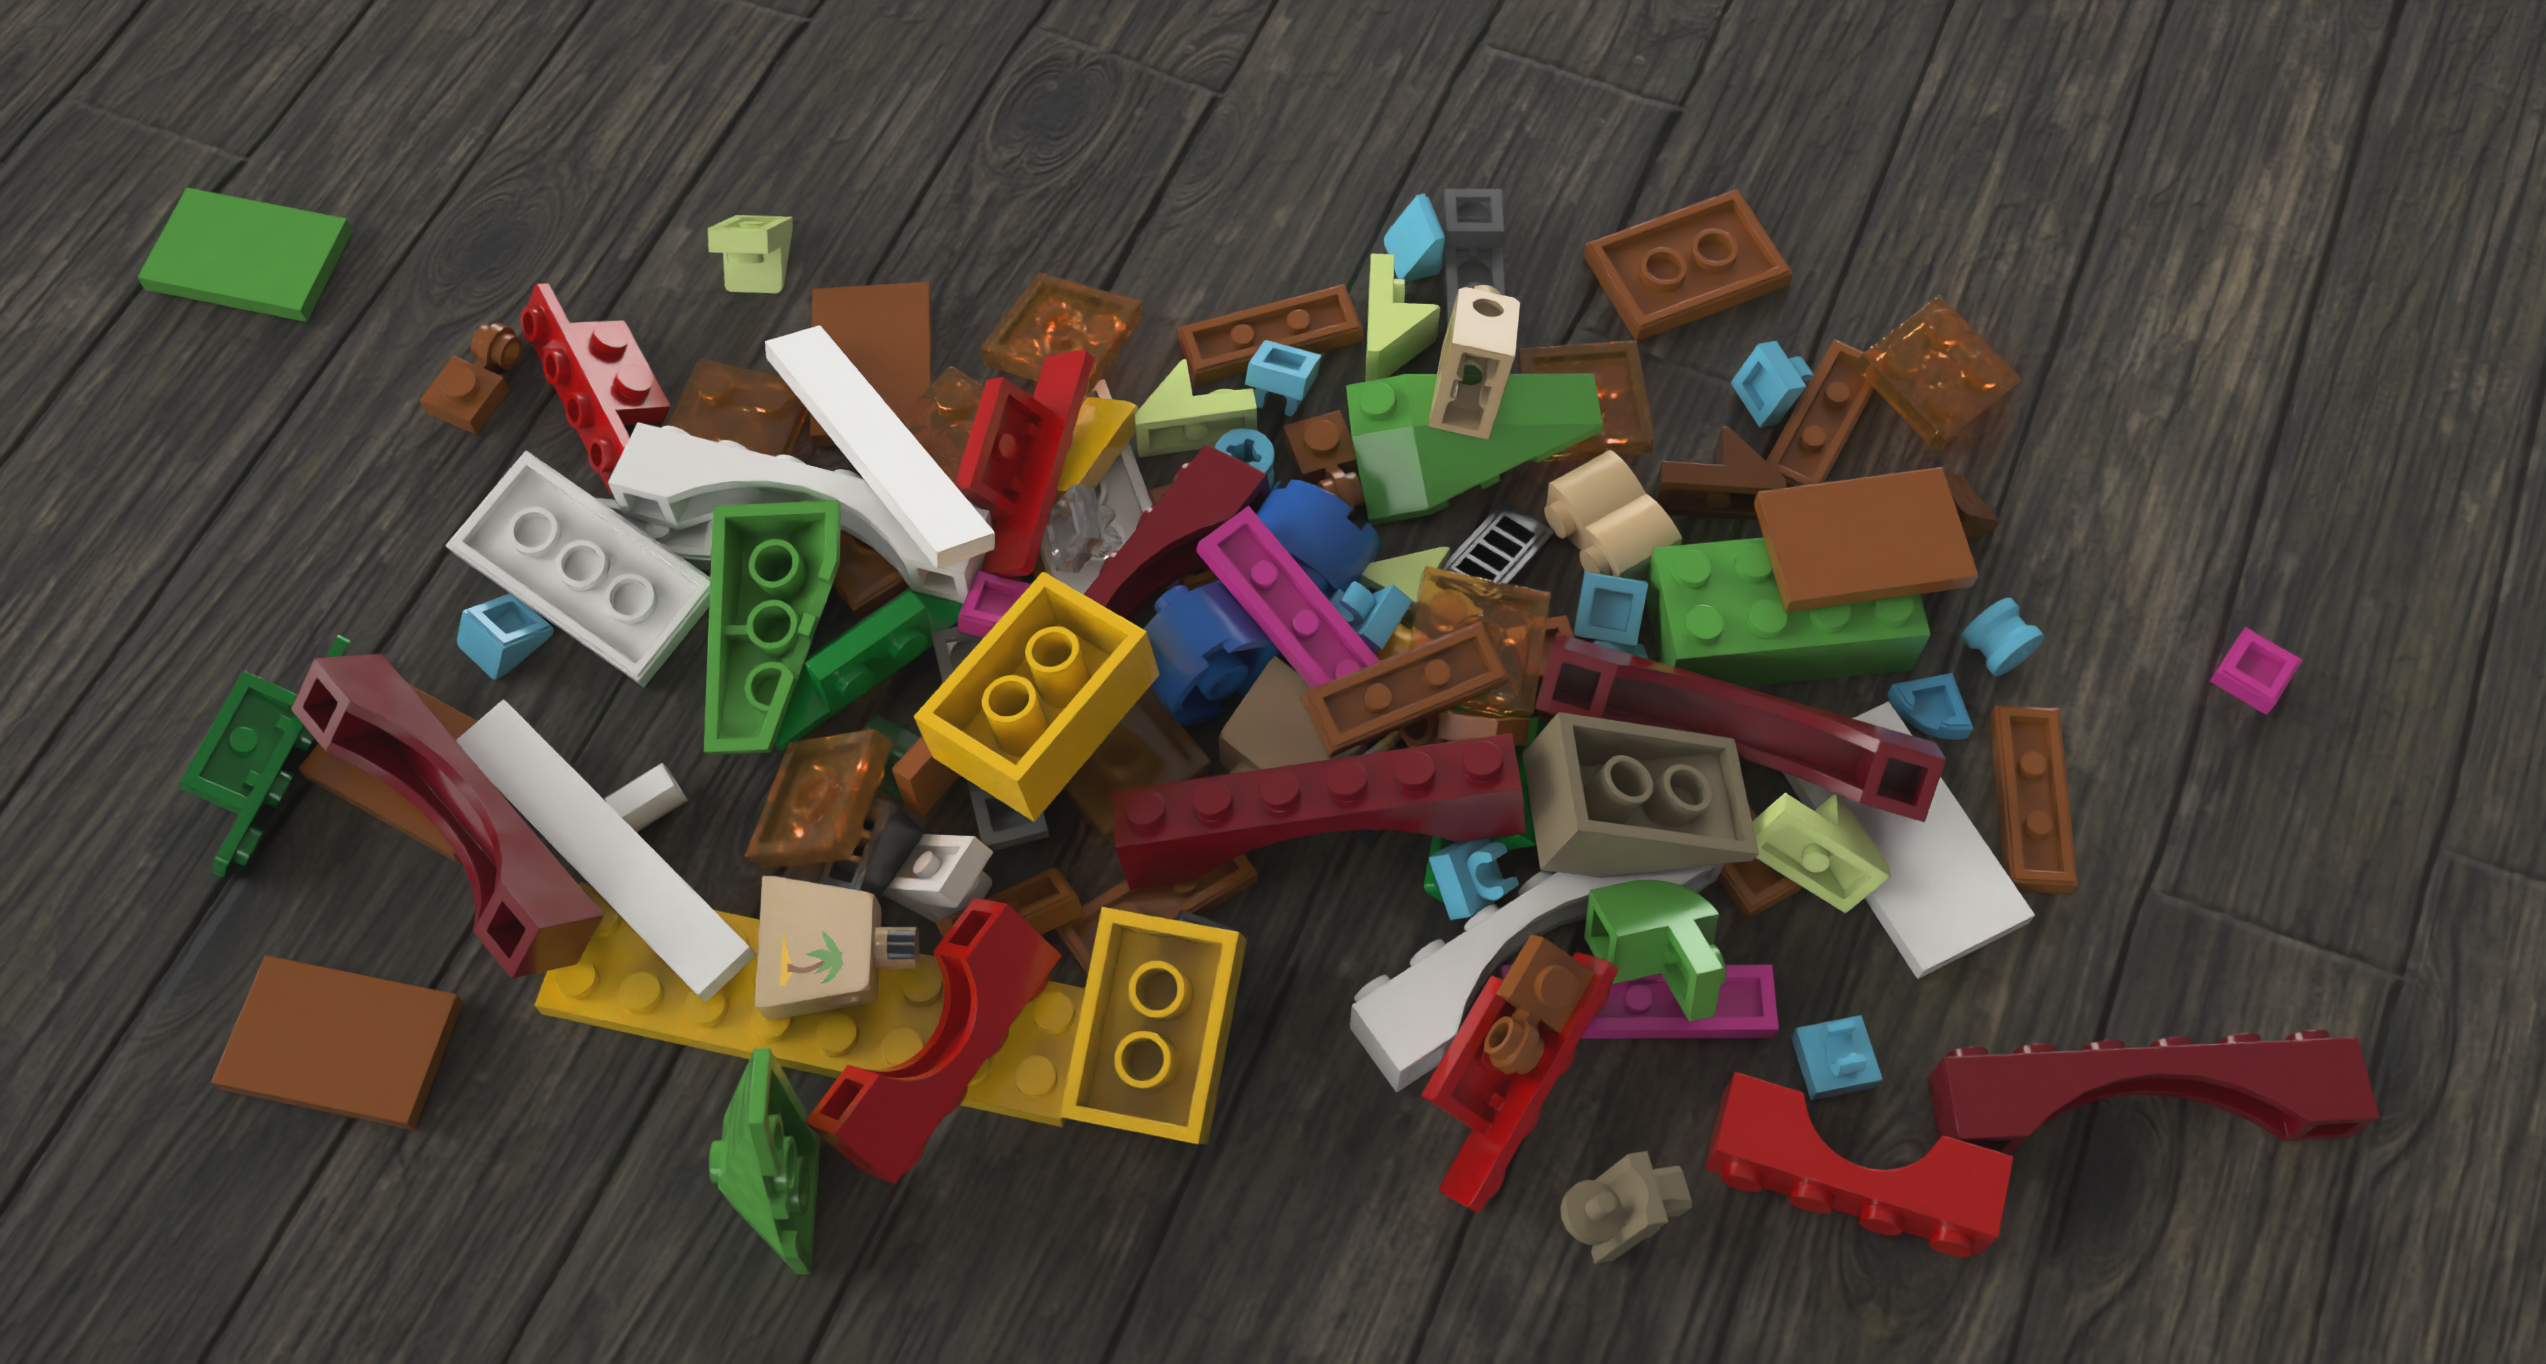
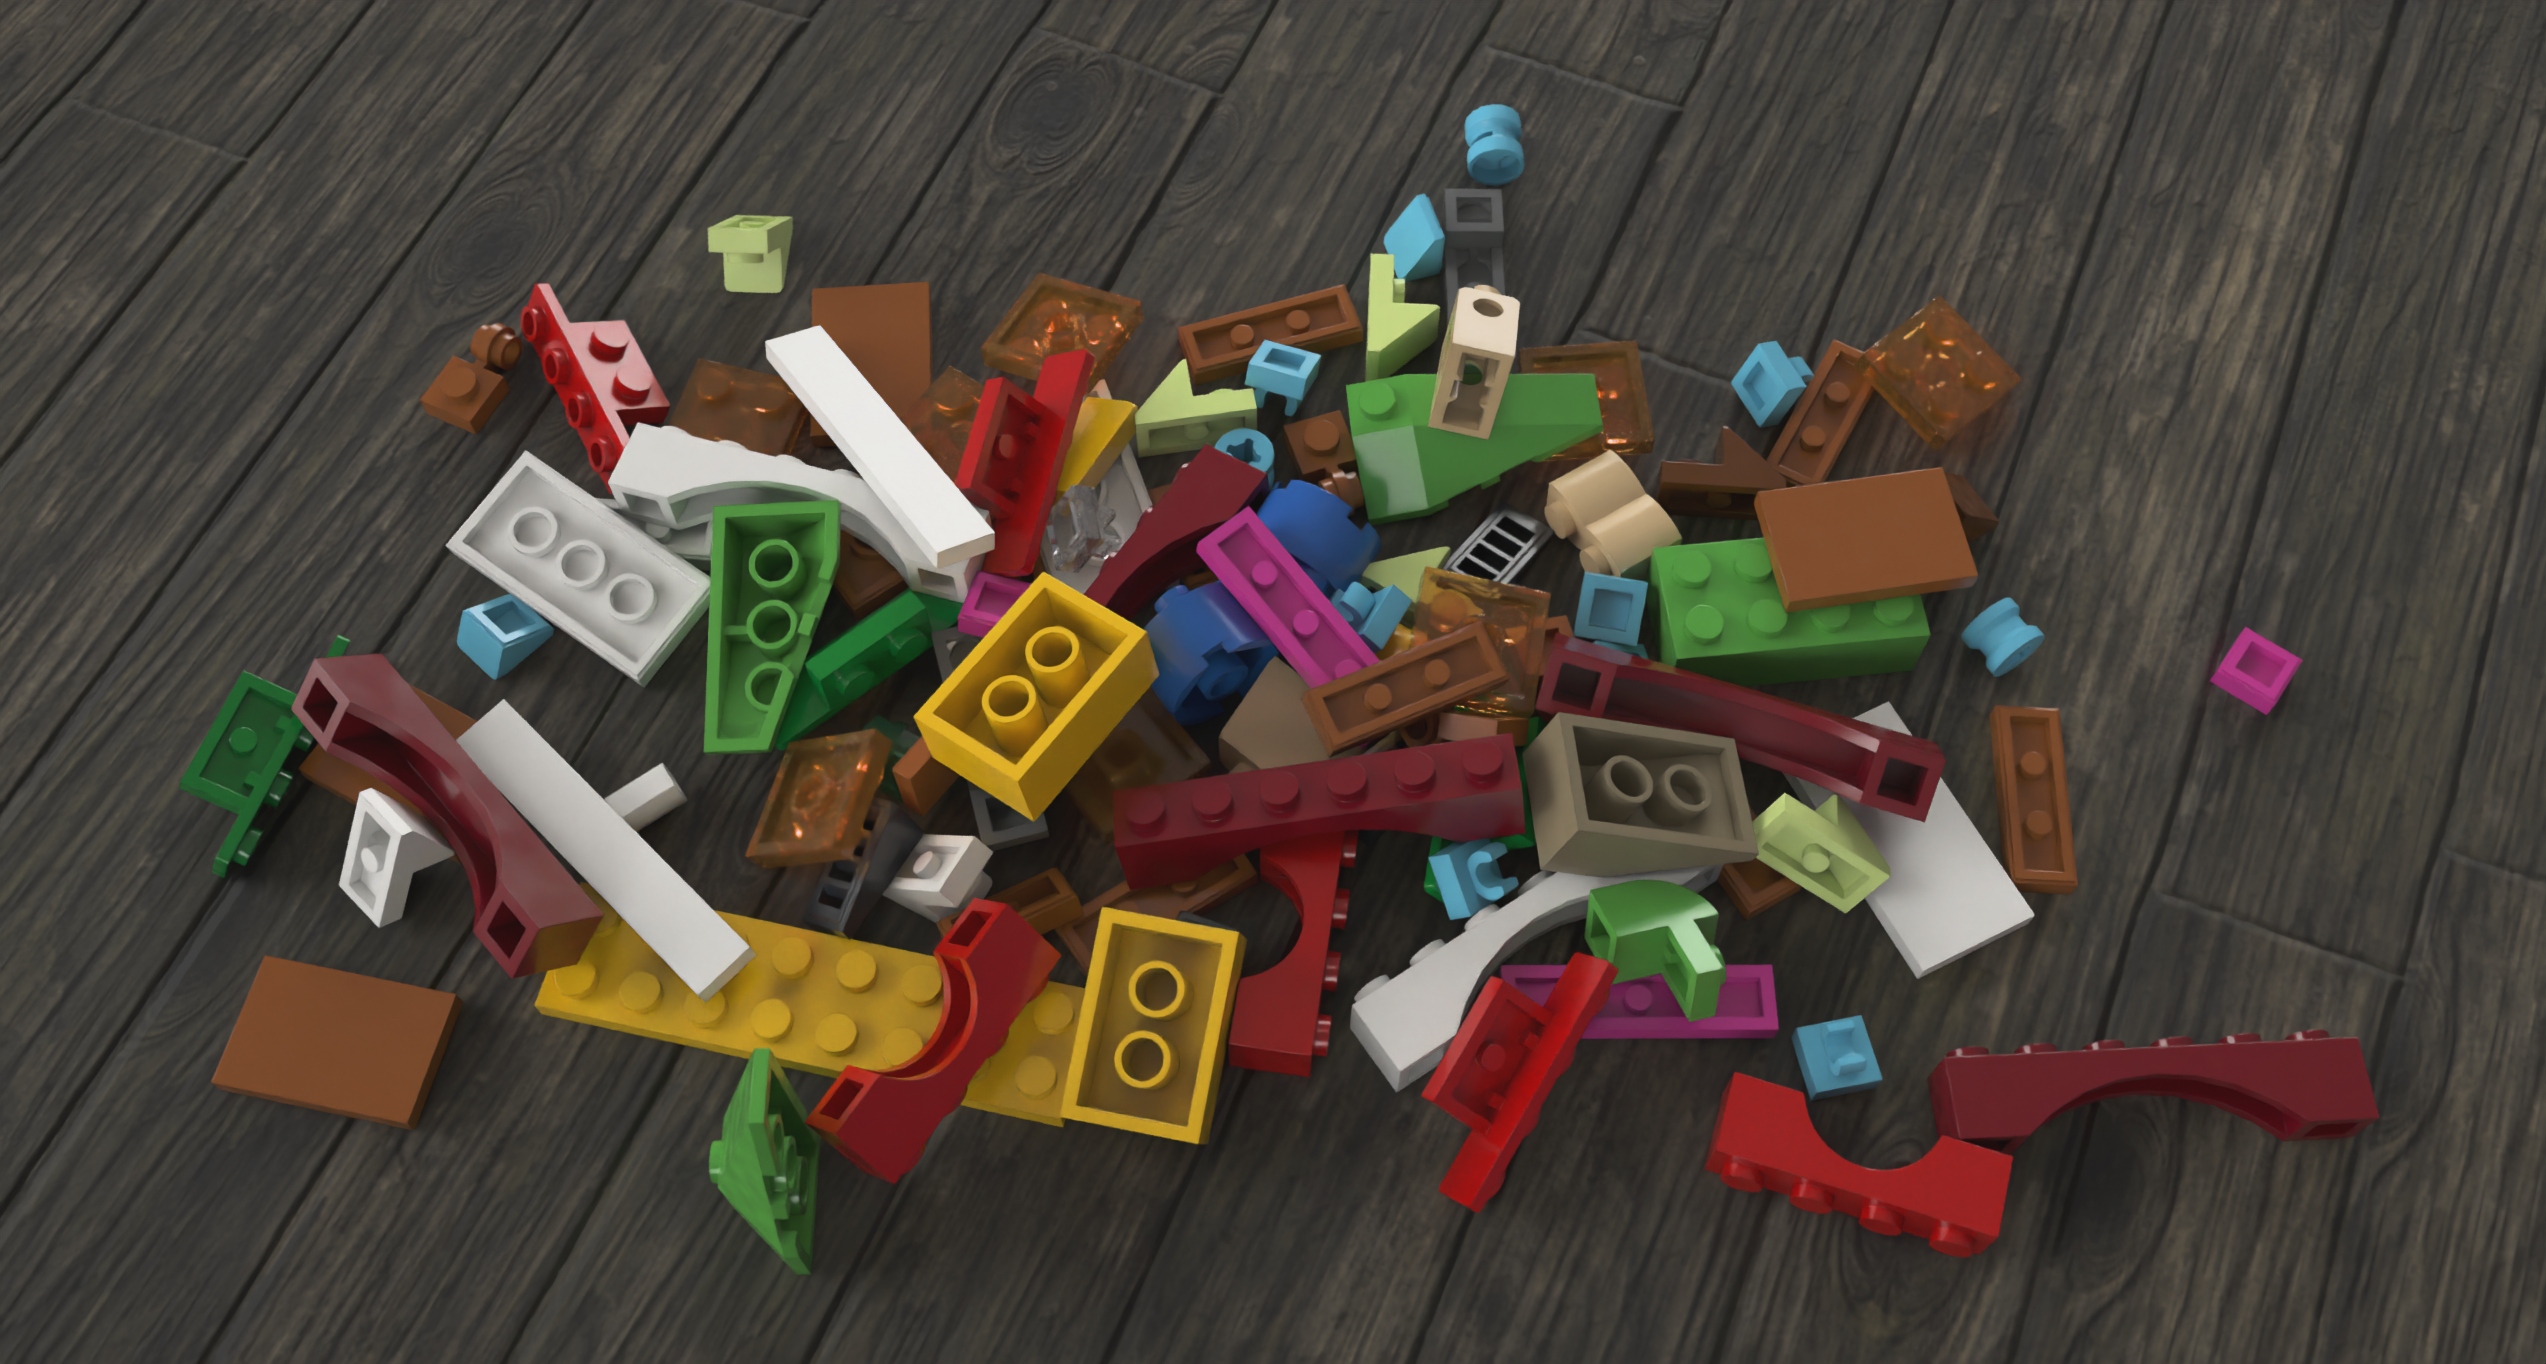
bright green tile [137,187,353,322] -> none
tan torso [755,876,919,1019] -> none
dark orange plate [1484,934,1595,1075] -> none
dark tan hips [1560,1151,1692,1264] -> none
dark orange tile [1583,189,1793,342] -> none
dark azure tile [1887,673,1973,740] -> none
none -> white slope [339,788,455,928]
none -> red arch [1229,829,1359,1077]
none -> medium azure wheel [1465,104,1525,186]

